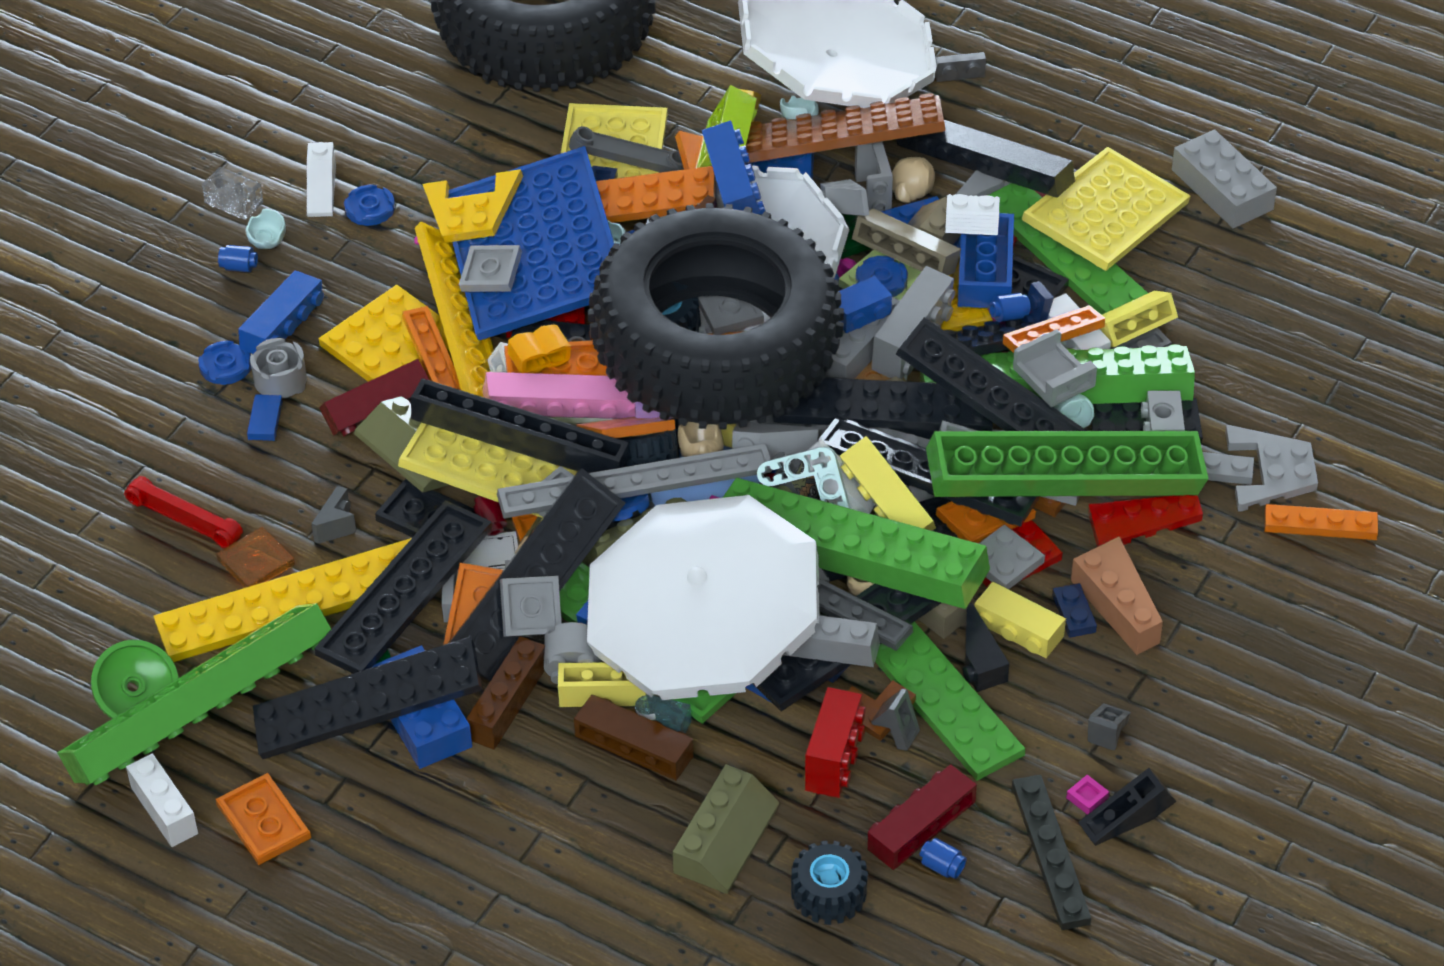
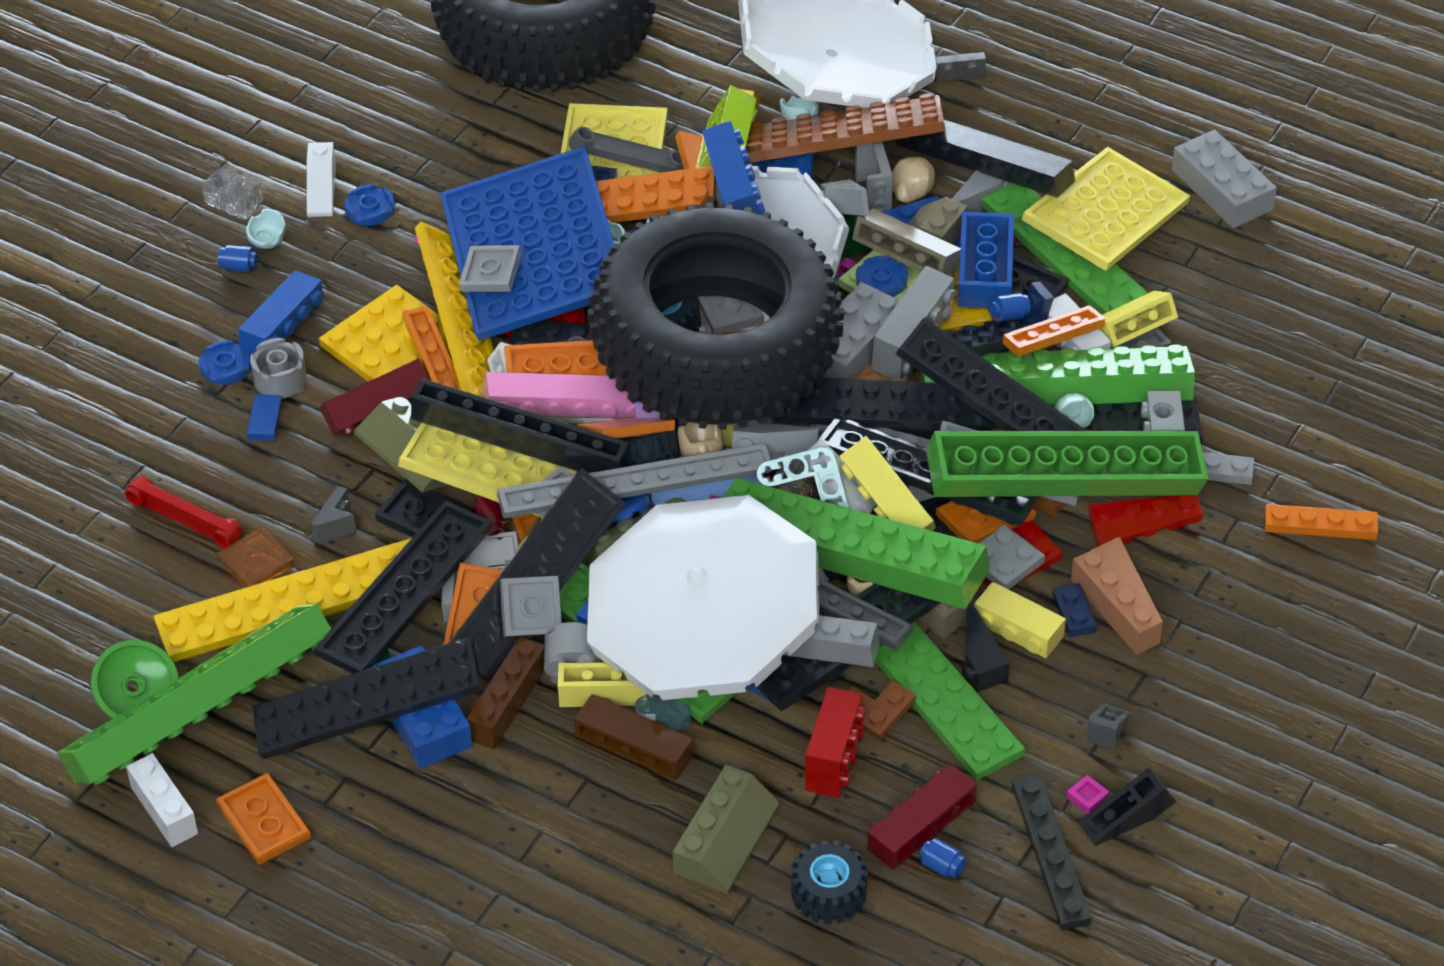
yellow wing [422,169,523,243] -> none
light orange brick [508,325,571,374] -> none
blue brick [838,276,892,333] -> none
dark grey slope [871,689,920,751] -> none
white brick [945,194,1000,235] -> none
light grey panel [1013,329,1097,407] -> none
light grey wing [1225,425,1318,512] -> none

